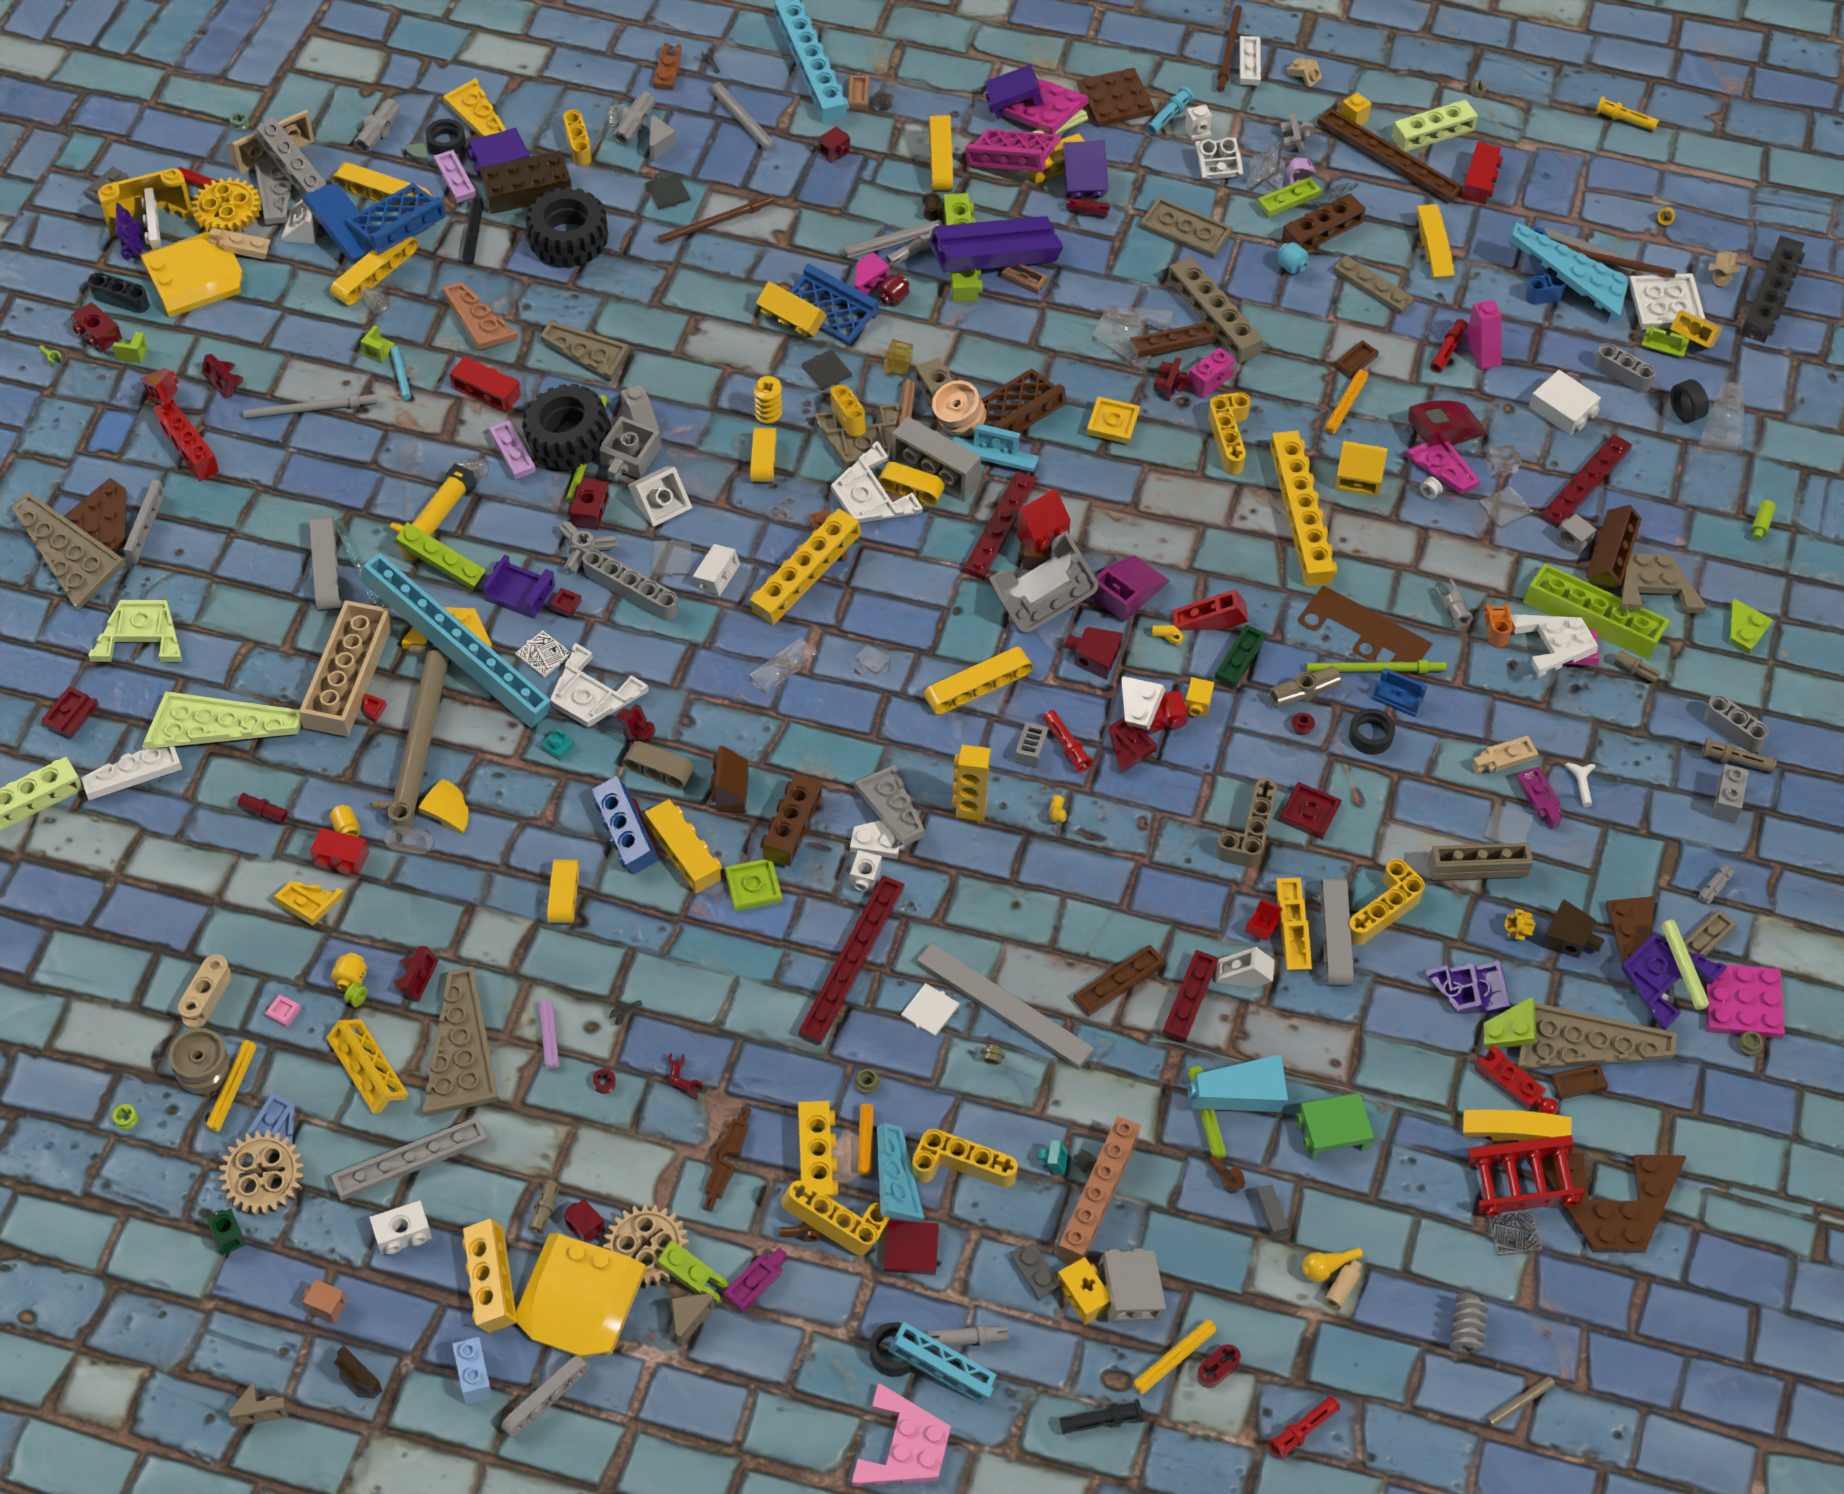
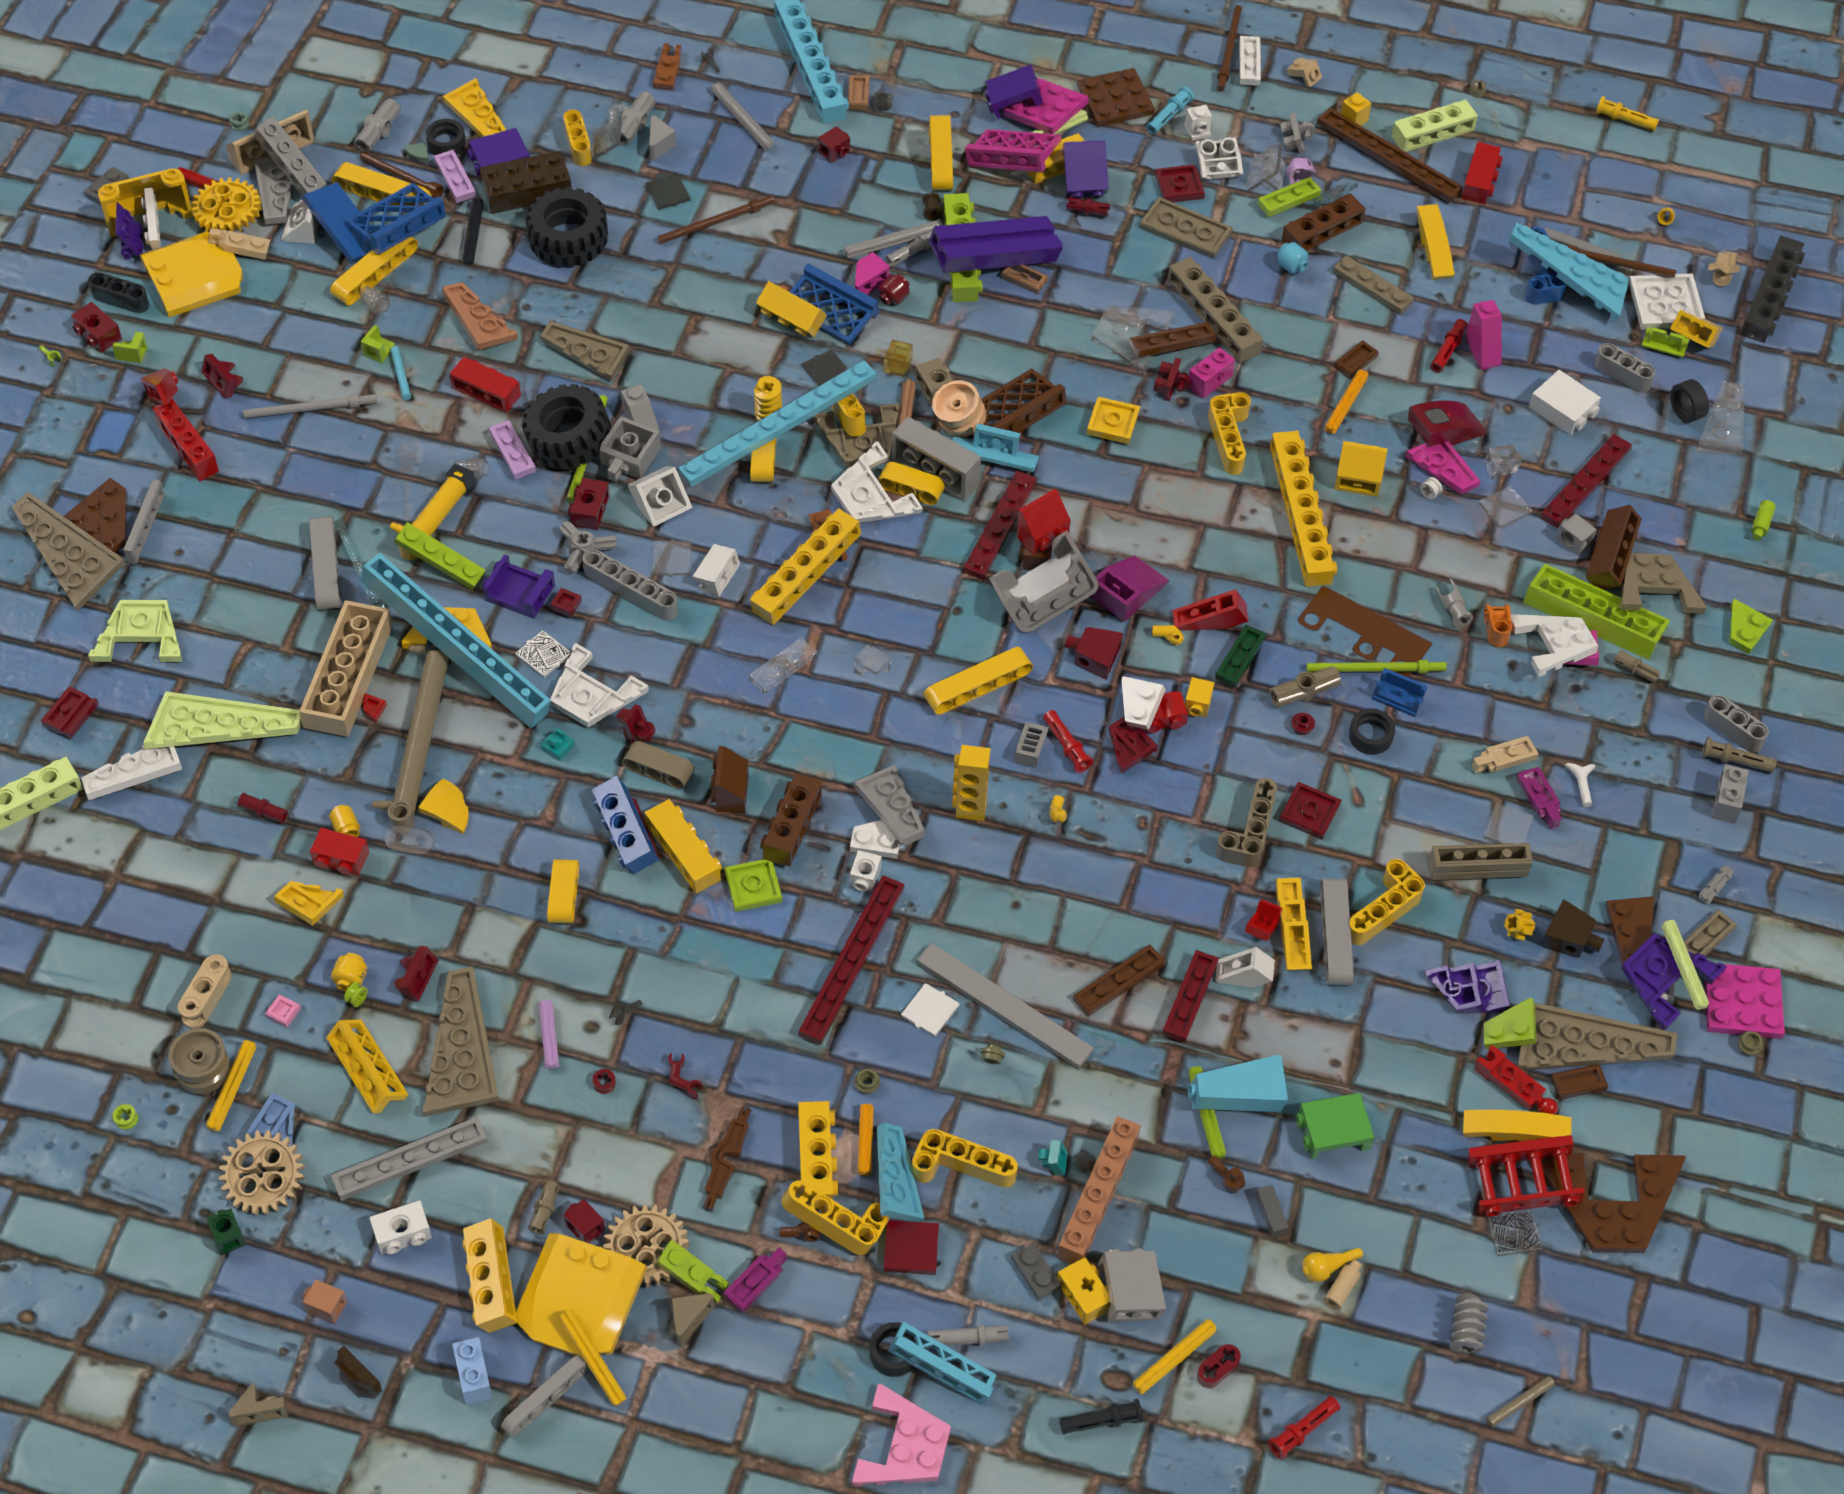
none -> reddish brown piece [360,152,444,199]
none -> yellow axle [558,1310,626,1406]
none -> clear piece [592,117,622,160]
none -> medium azure plate [679,360,877,487]
none -> dark red tile [1155,164,1205,203]

